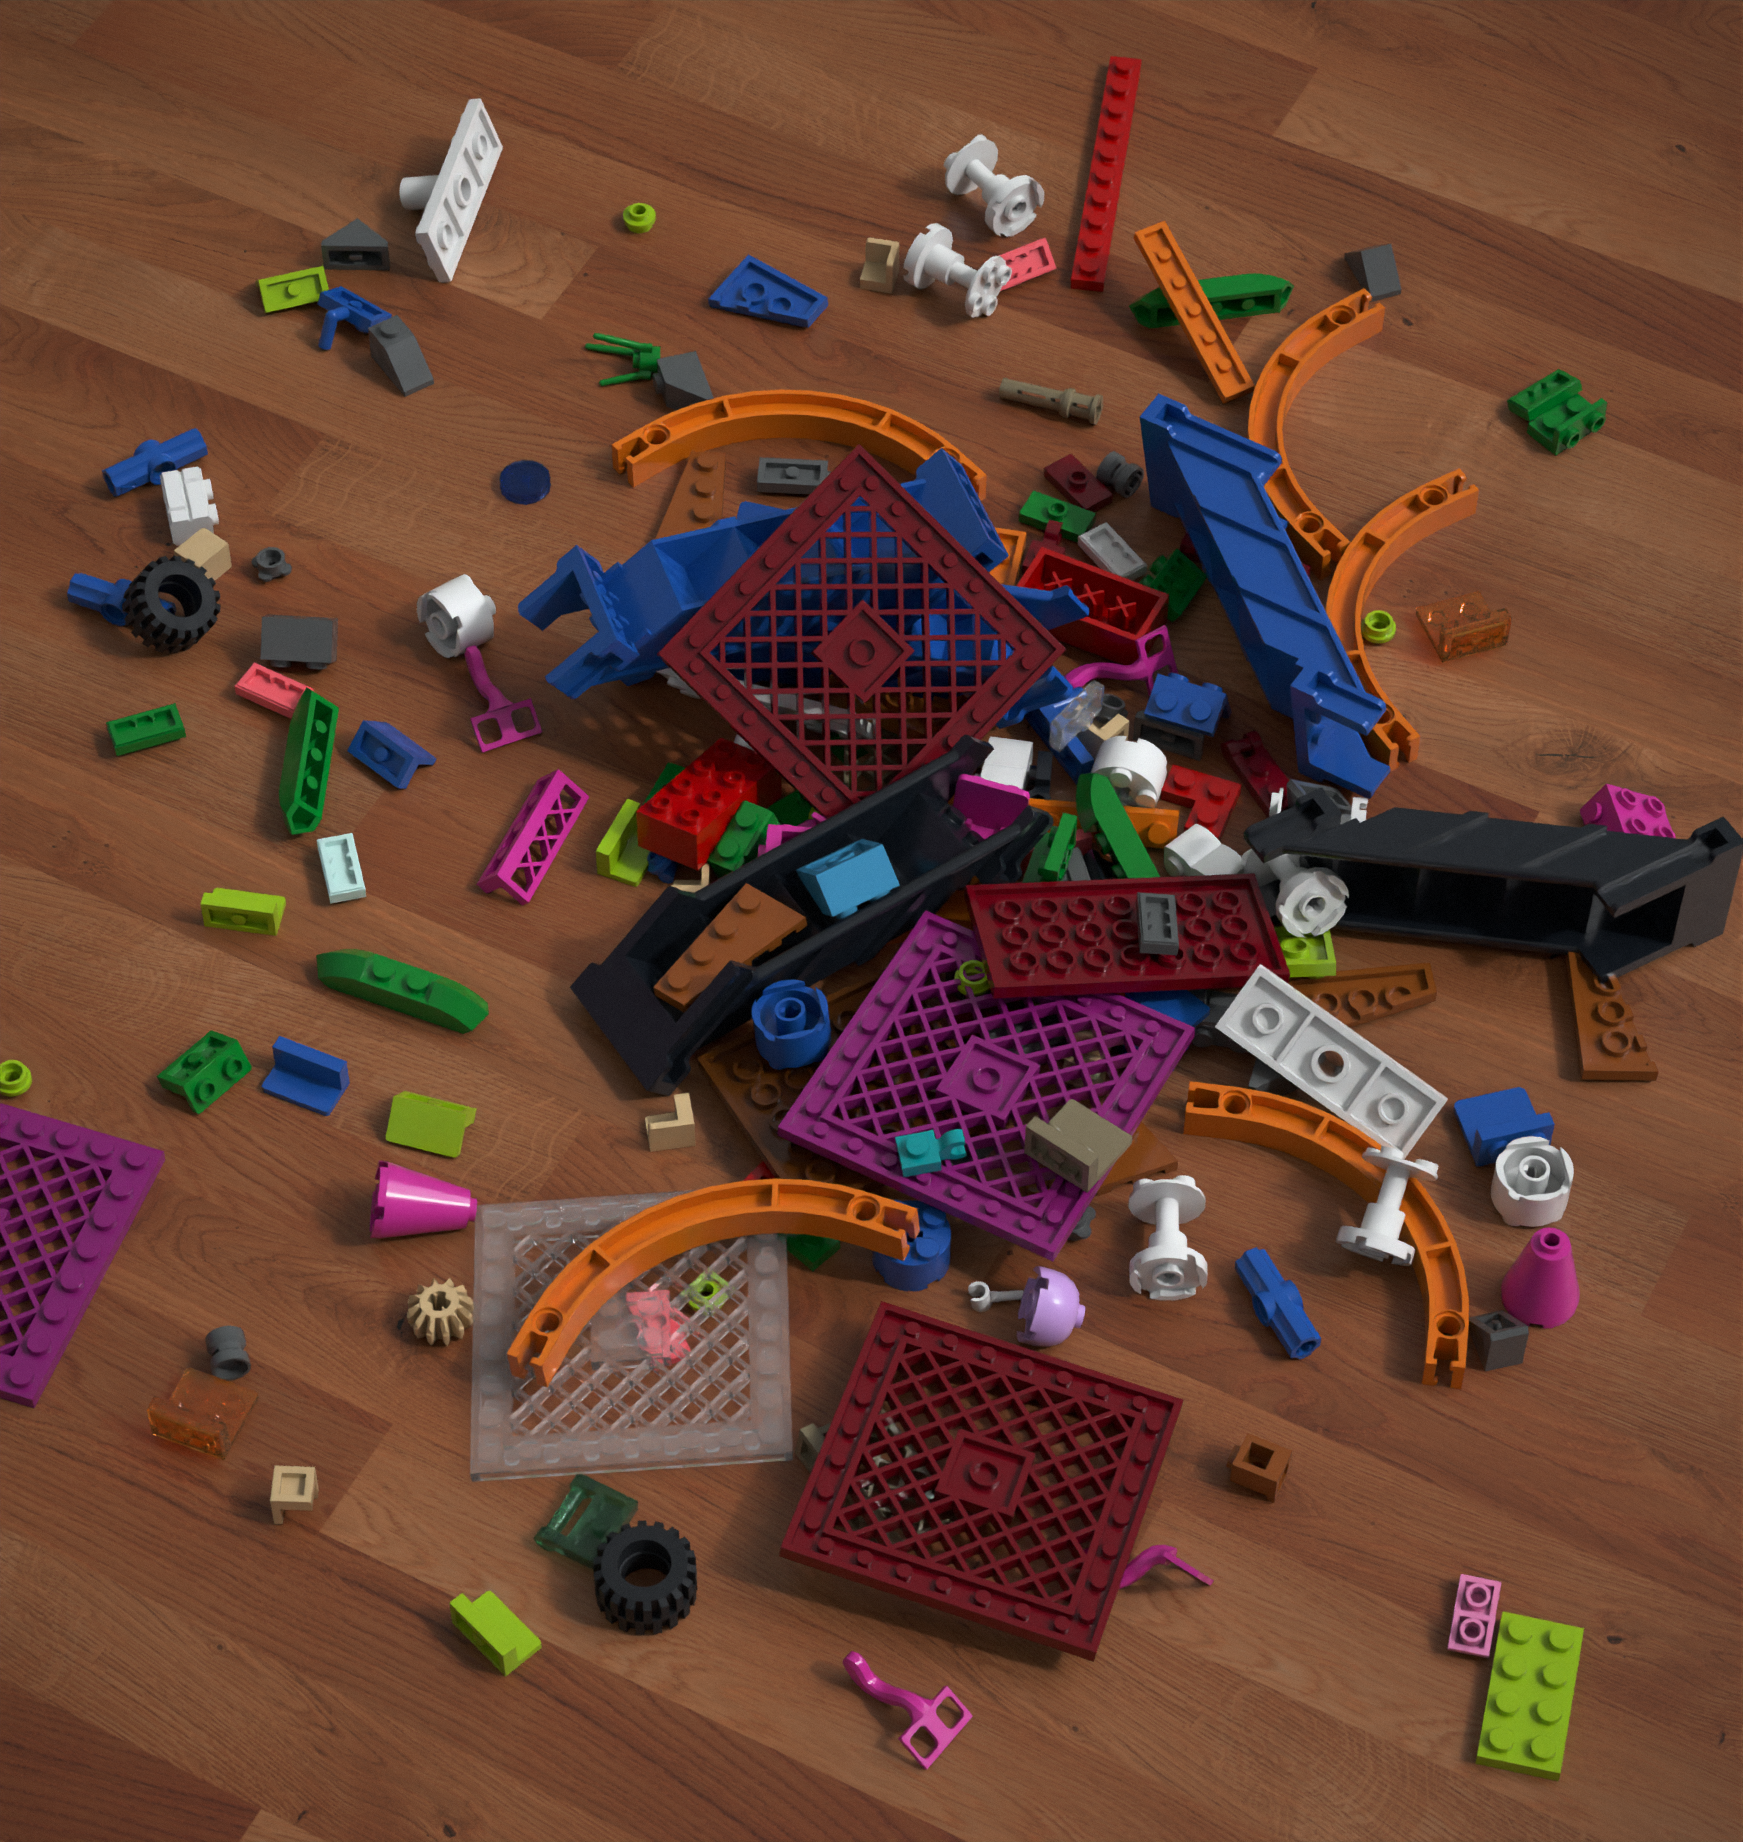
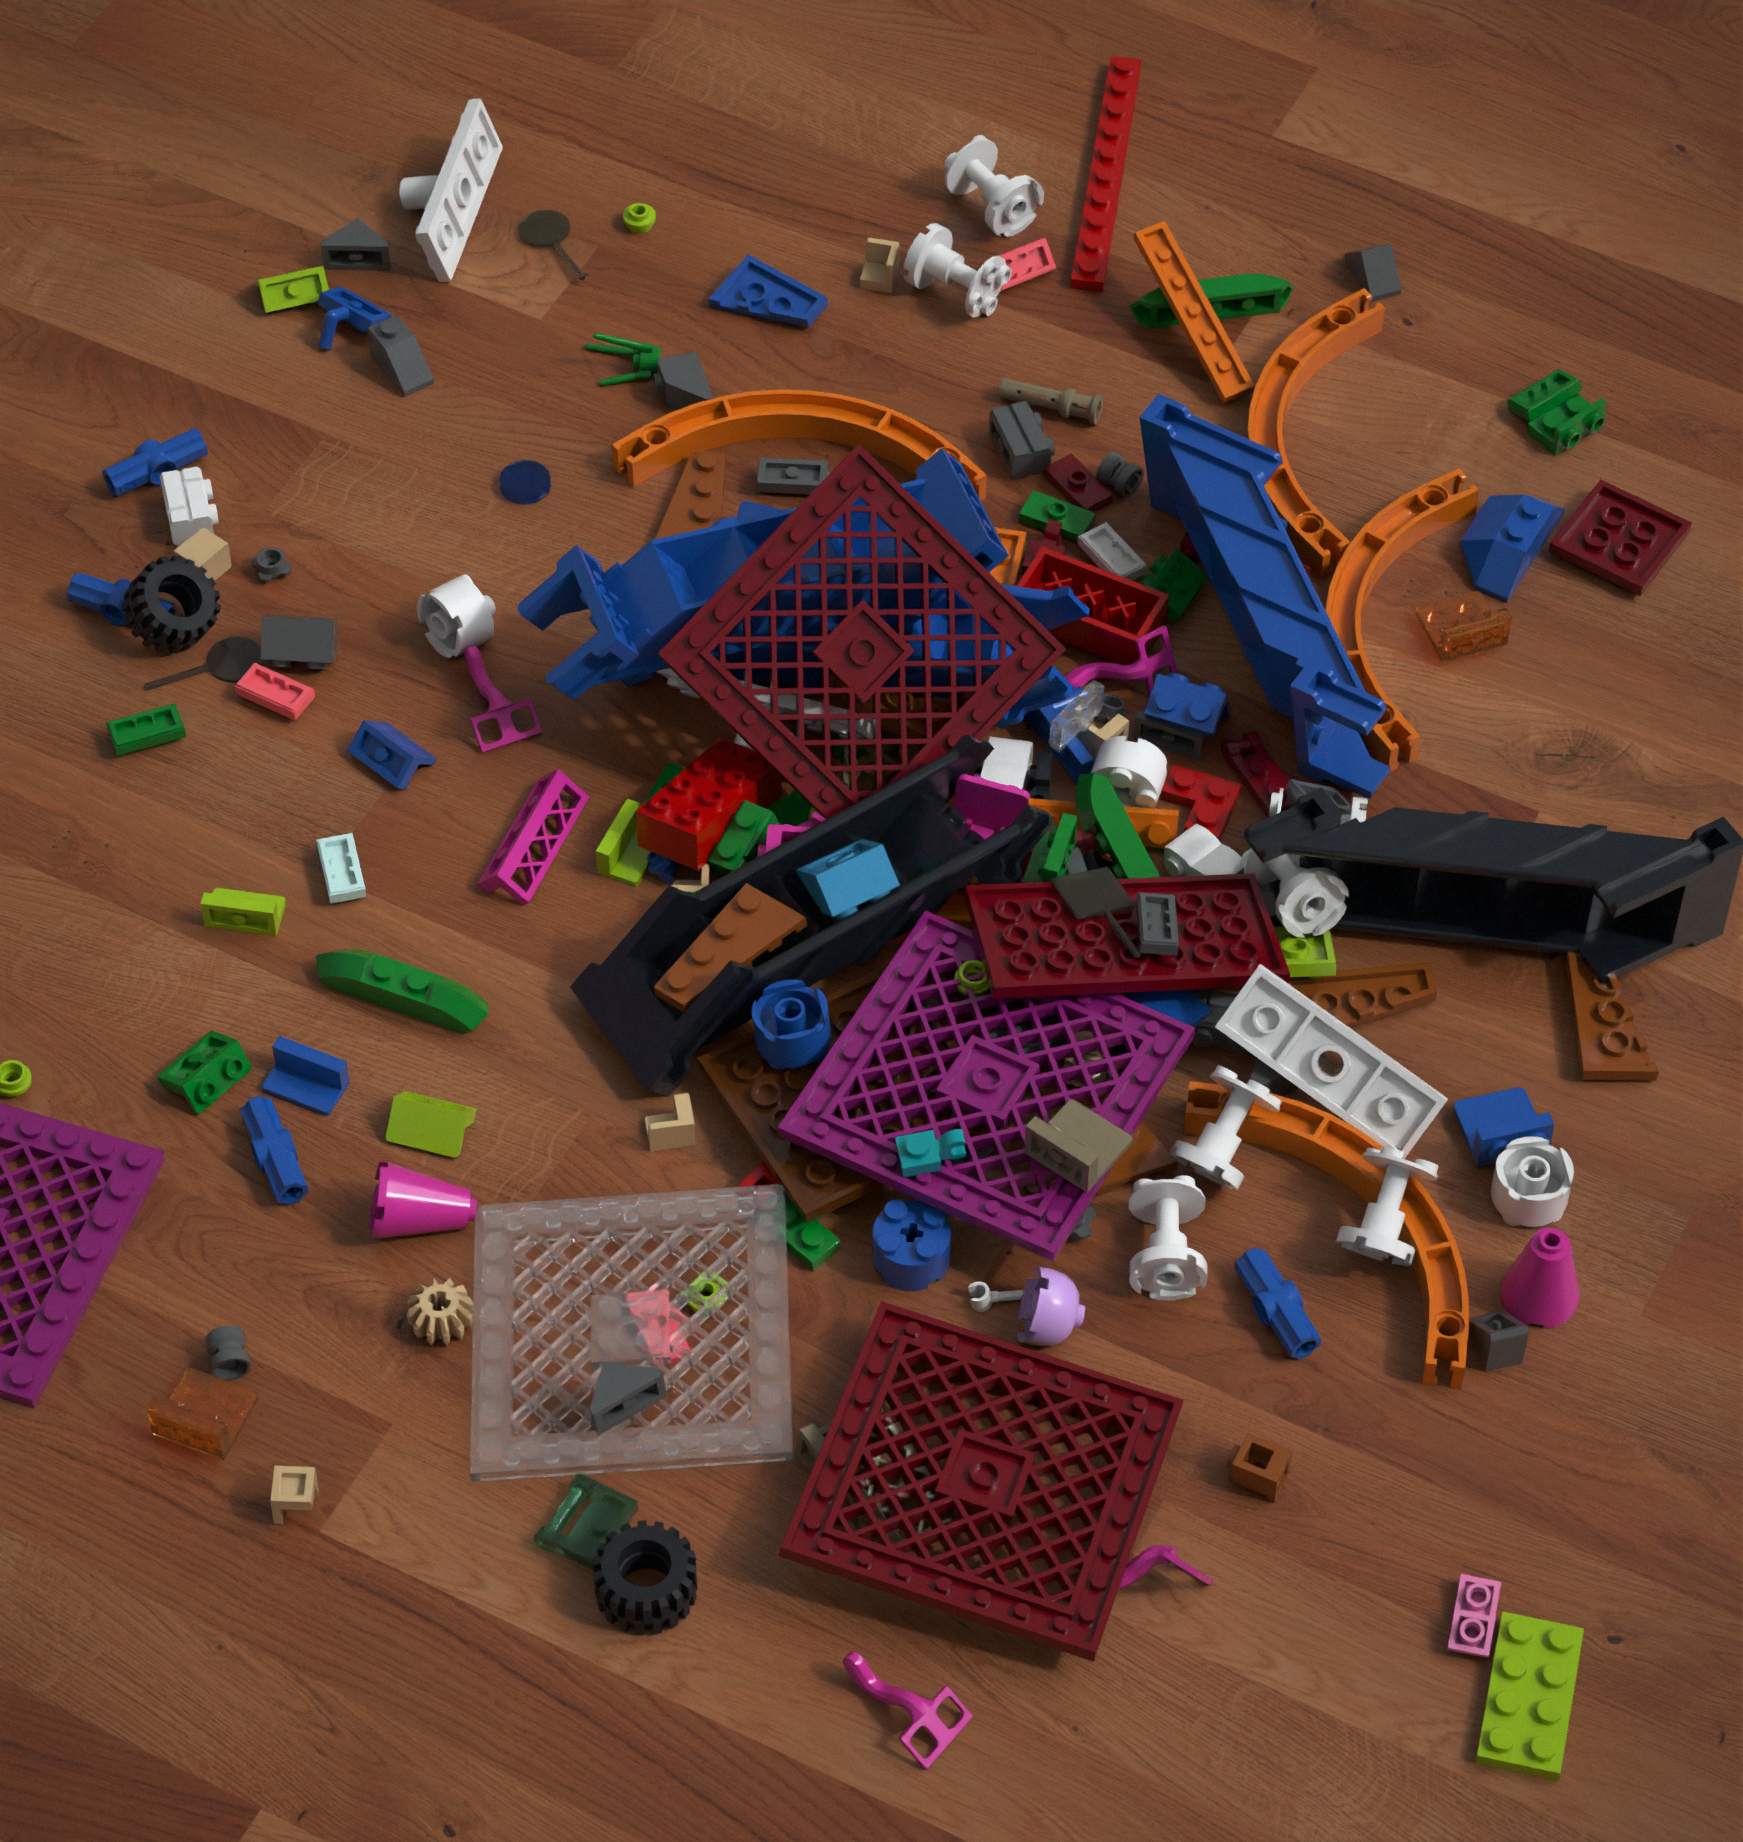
green brick [279,687,339,835] -> none
lime panel [450,1591,542,1677] -> none
orange piece [507,1179,920,1387] -> none
lime plate [1361,610,1396,644] -> none
dark pink bracket [1579,784,1676,838] -> none
none -> clear smoke piece [144,637,264,690]
none -> blue piece [240,1096,308,1206]
none -> clear smoke piece [518,210,585,281]
none -> dark grey slope [590,1361,667,1436]
none -> dark grey brick [989,401,1055,480]
none -> clear smoke piece [1050,867,1140,958]
none -> white piece [1169,1065,1282,1190]
none -> blue wedge [1460,494,1565,603]
none -> dark red plate [1549,480,1692,596]

